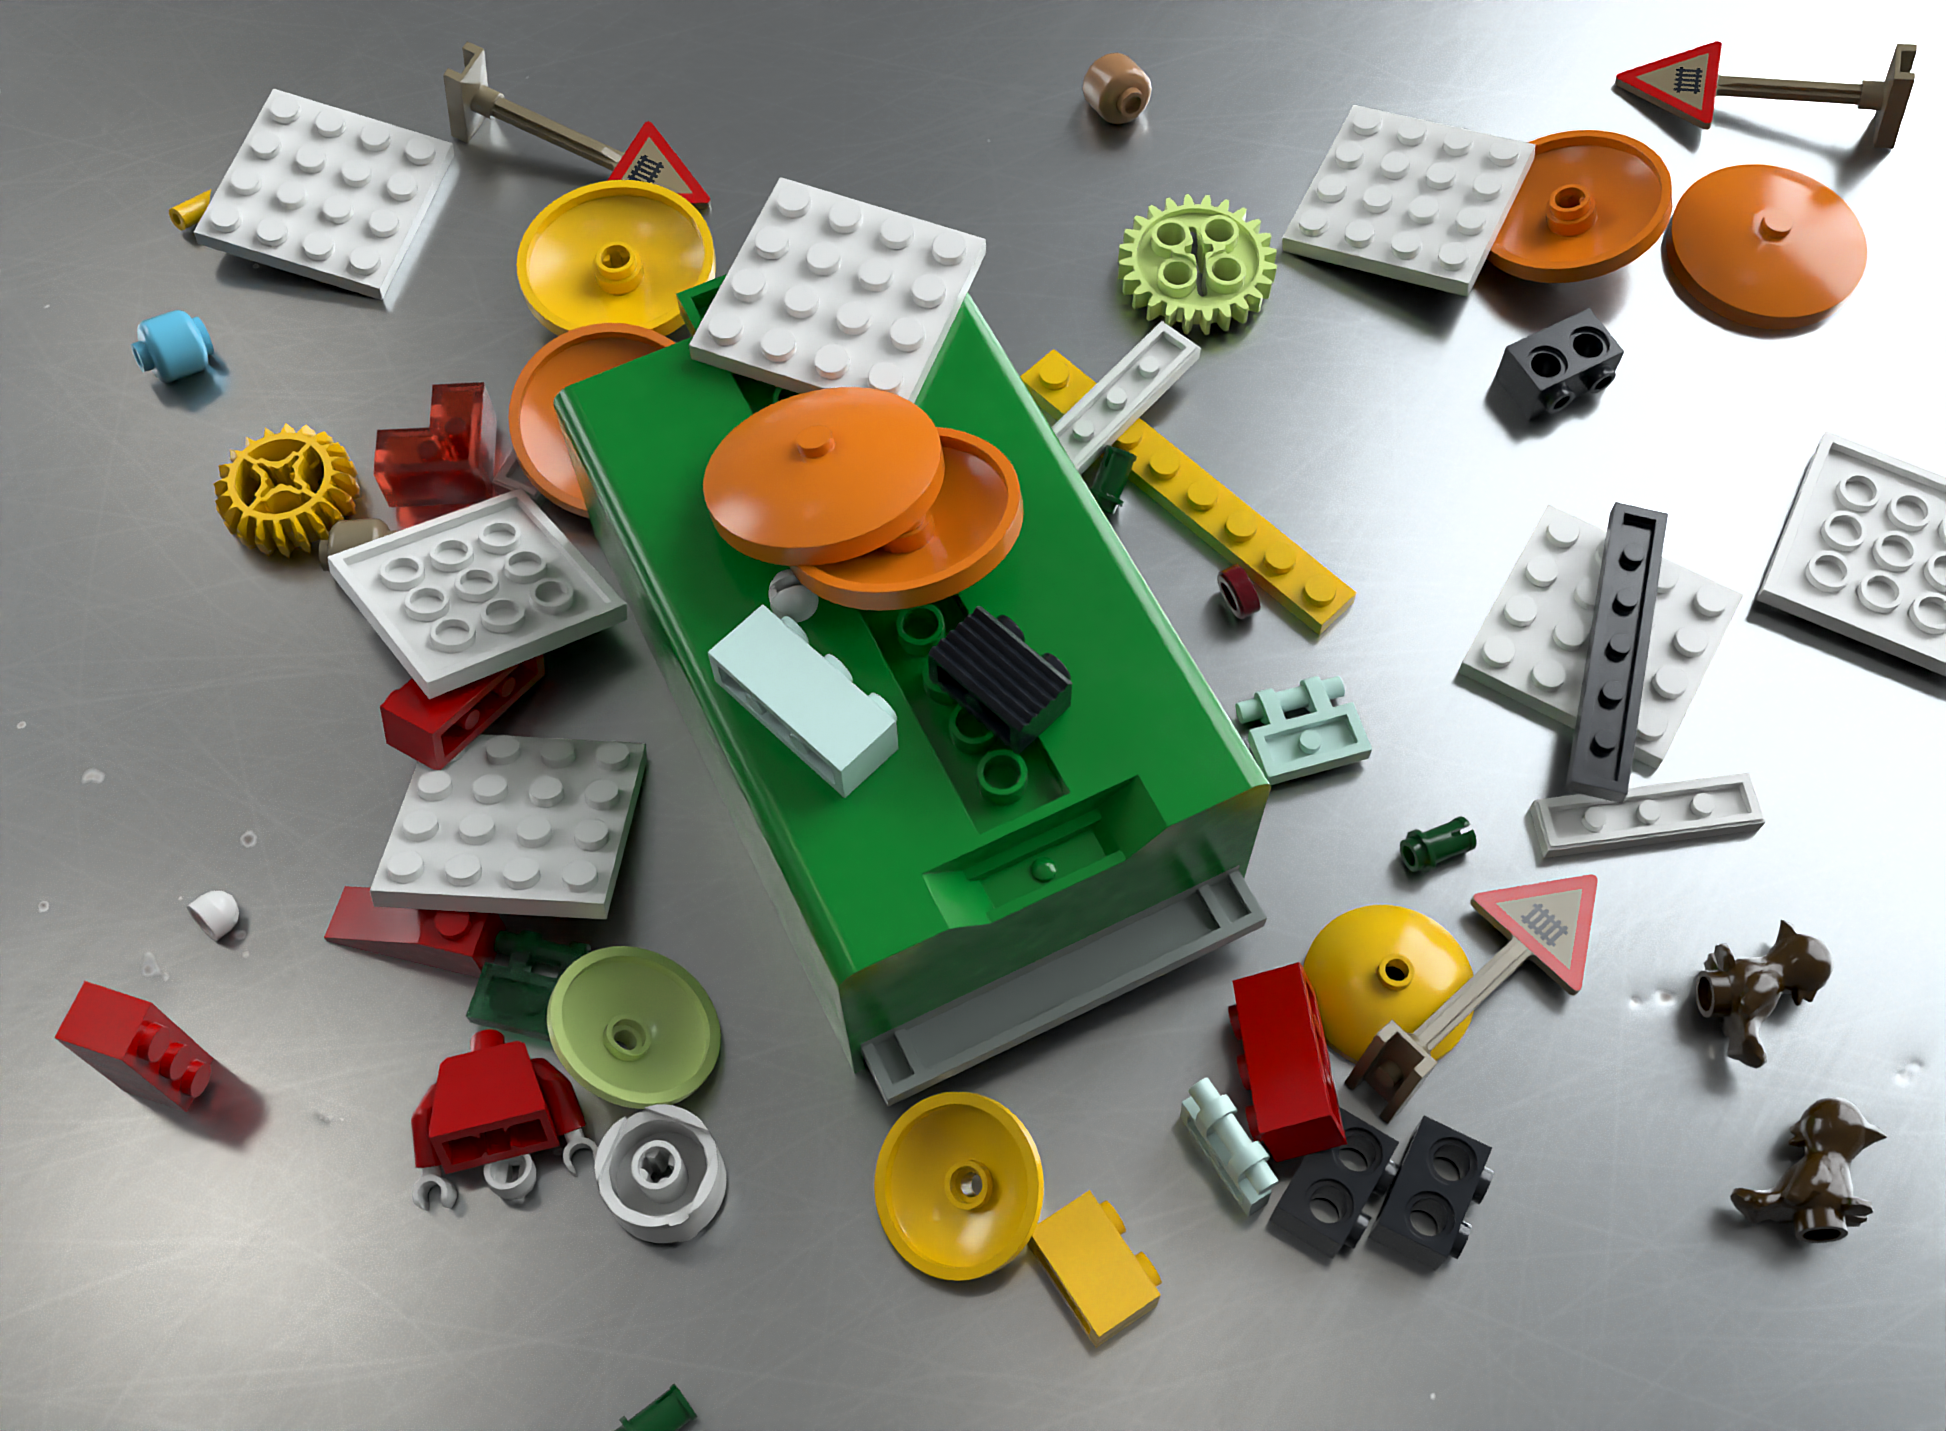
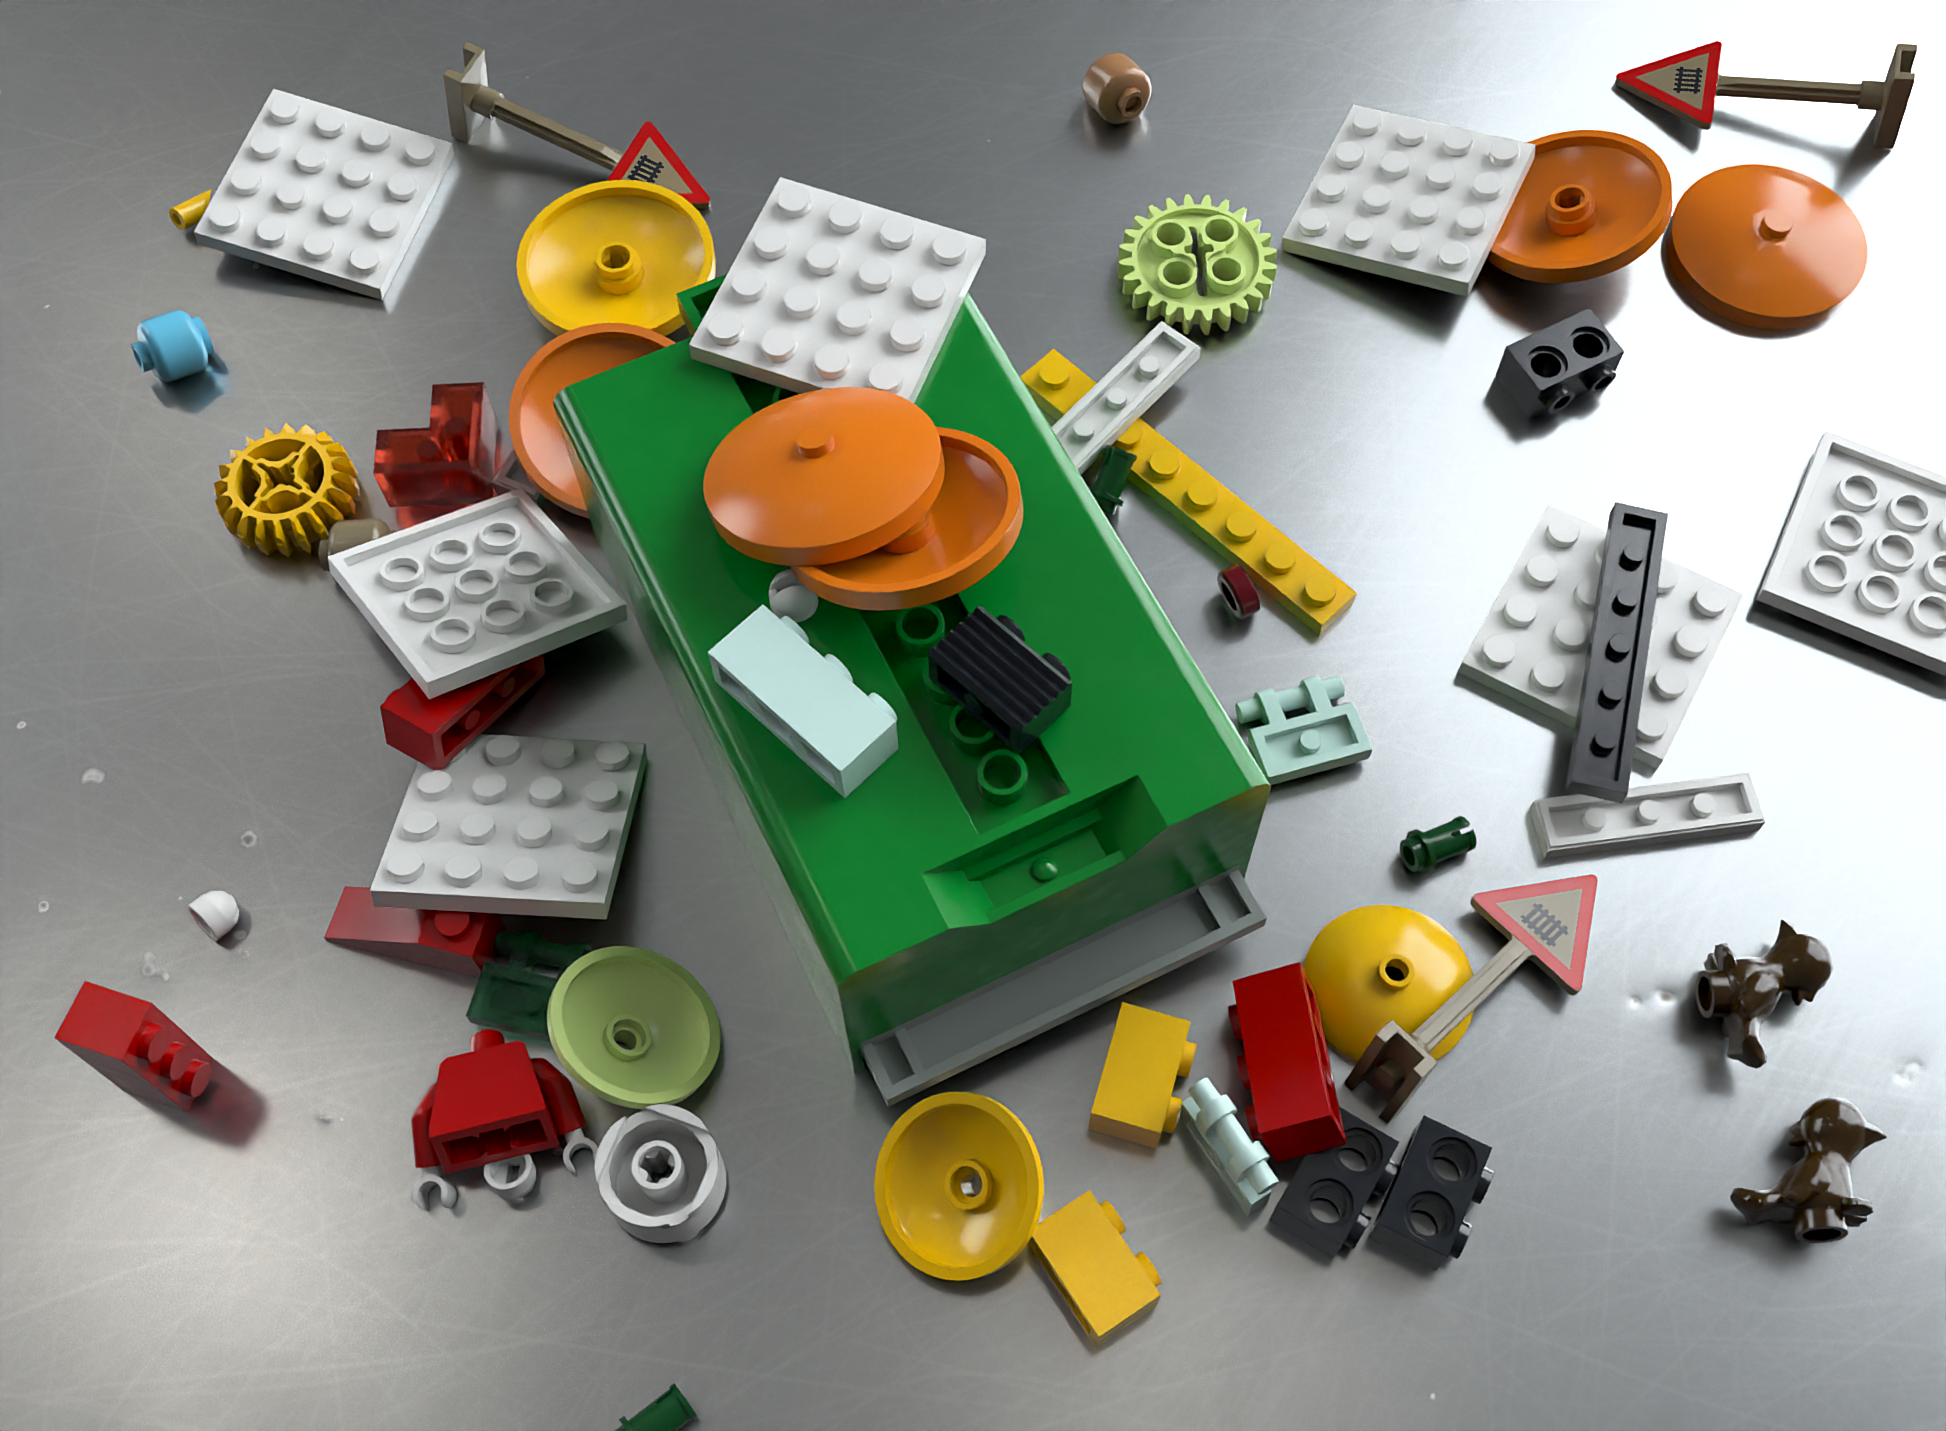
none -> yellow brick [1088,1002,1197,1149]

